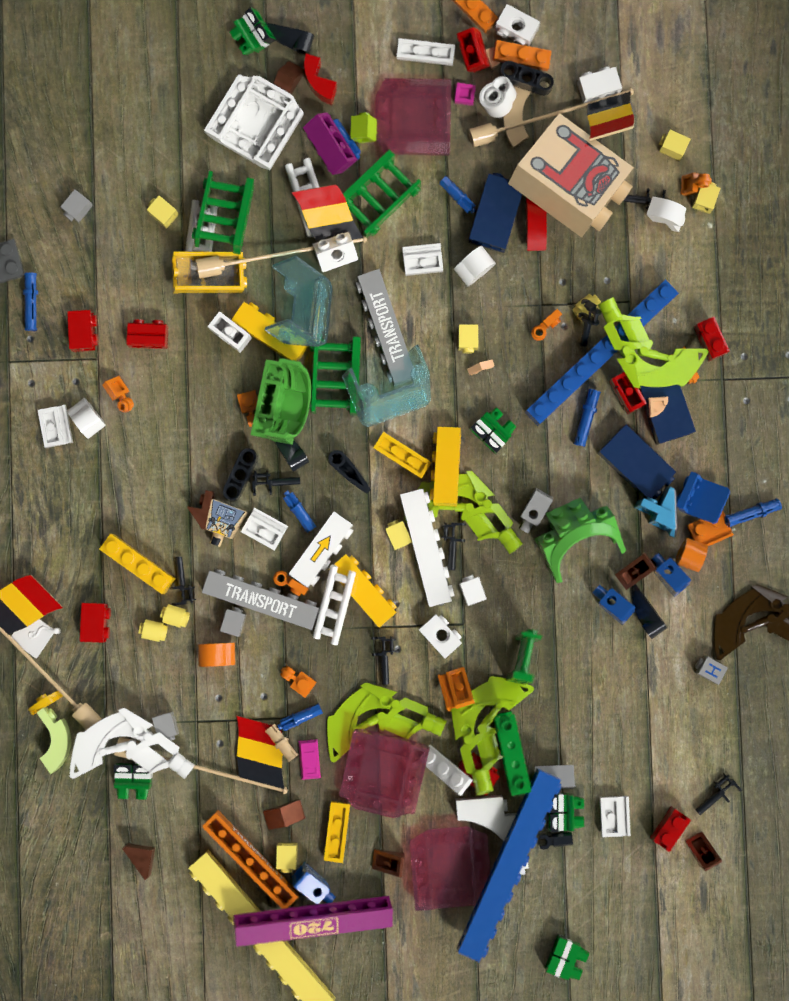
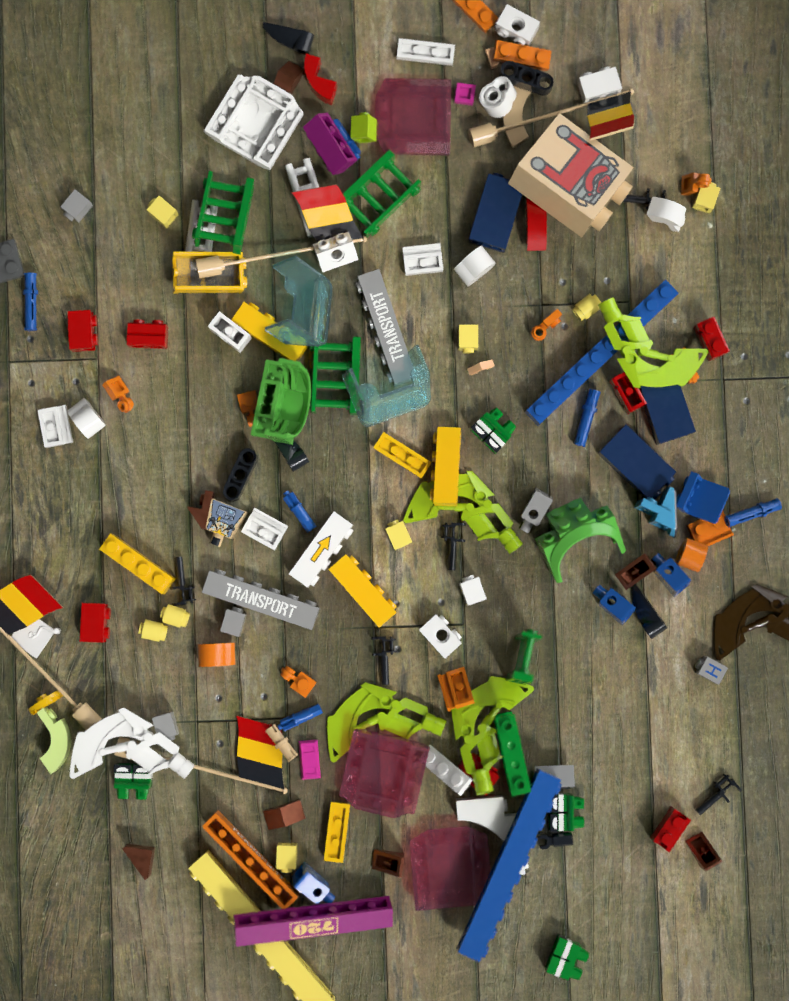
green hips [229,7,276,55] -> none
black piece [252,470,301,496] -> none
orange plate [273,571,309,596] -> none
white bar [313,565,356,645] -> none
black piece [328,450,371,494] -> none
white brick [400,489,455,607] -> none
blue piece [439,176,476,214] -> none
red brick [456,27,490,73] -> none
black piece [578,299,602,347] -> none
white plate [600,796,631,837] -> none
light nougat tile [648,397,668,418] -> none
light yellow brick [659,130,691,161] -> none

